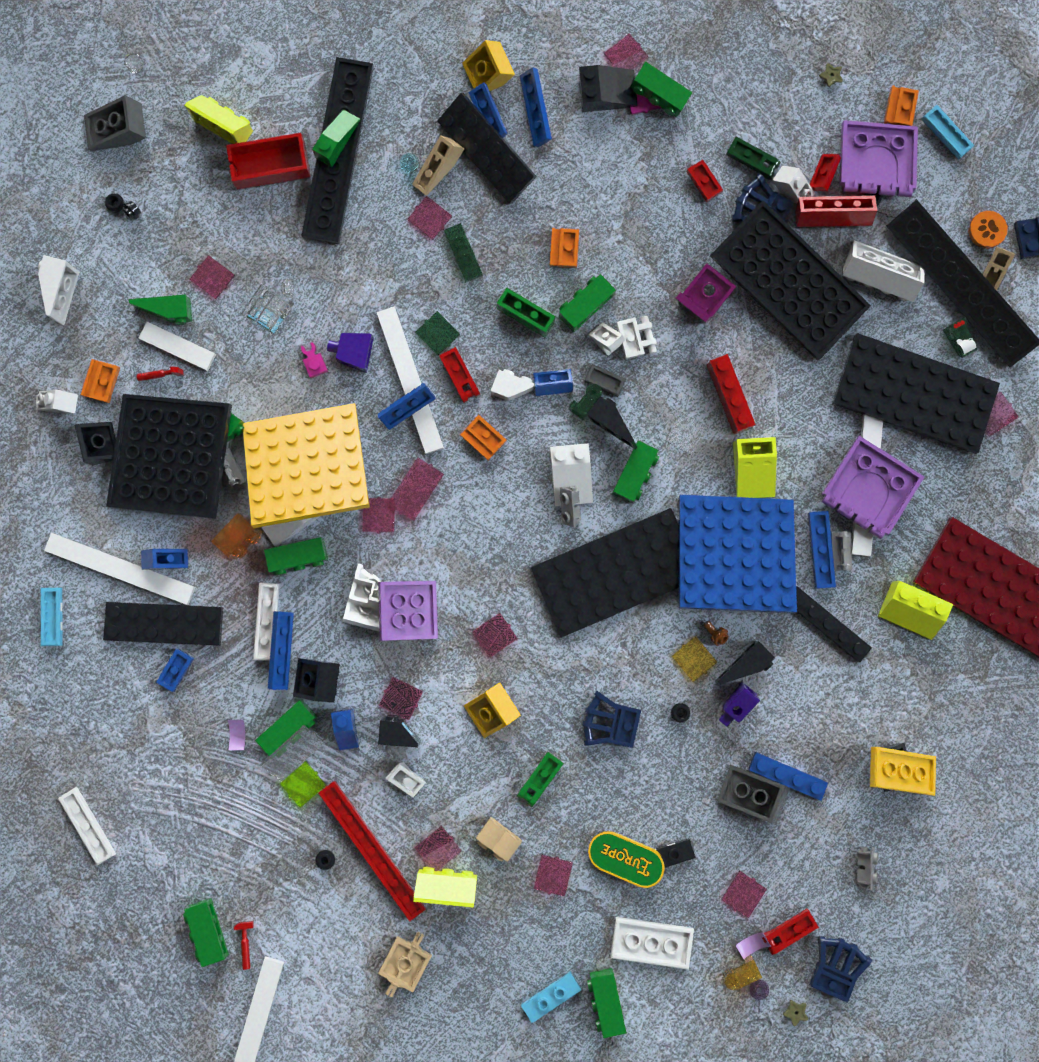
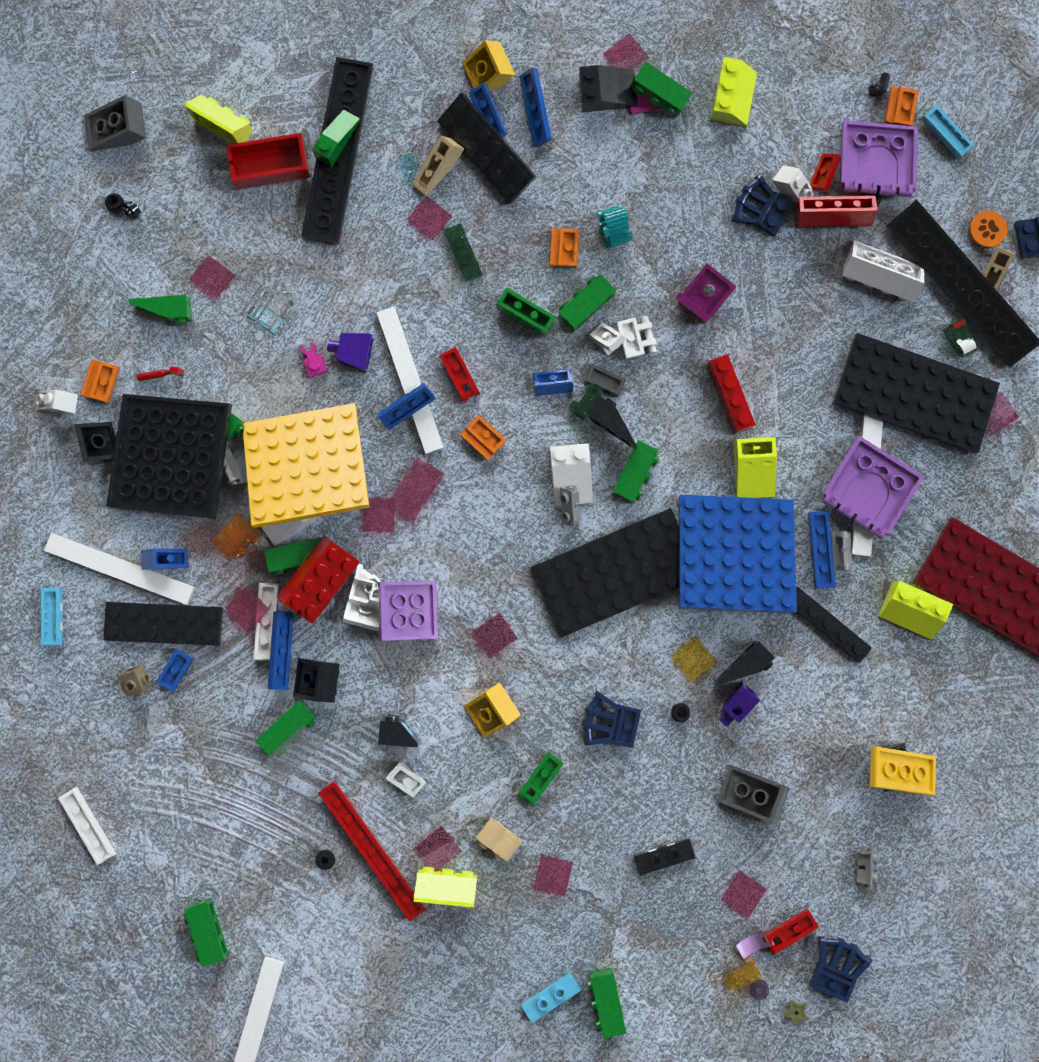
white slope [38,255,80,325] -> none
white tile [139,322,216,371] -> none
lavender sticker [228,720,245,750] -> none
red piece [234,921,254,970] -> none
clear neon green piece [280,761,326,808] -> none
blue slope [331,709,359,751] -> none
tan plate [378,932,432,997] -> none
clear pink piece [379,677,423,720] -> none
clear green piece [415,311,460,356] -> none
white slope [491,369,535,401] -> none
green tile [588,831,665,888] -> none
white tile [610,917,694,970] -> none
red plate [686,160,723,202] -> none
dark orange plate [703,620,729,646] -> none
black plate [710,201,871,361] -> none
dark green plate [726,136,781,180] -> none
blue plate [748,752,828,801] -> none
olive plate [819,63,843,87] -> none
none -> dark tan brick [117,664,152,697]
none -> clear pink piece [225,586,269,632]
none -> red piece [277,535,360,624]
none -> teal brick [597,205,633,249]
none -> neon yellow slope [710,57,757,127]
none -> black arm [869,73,890,97]

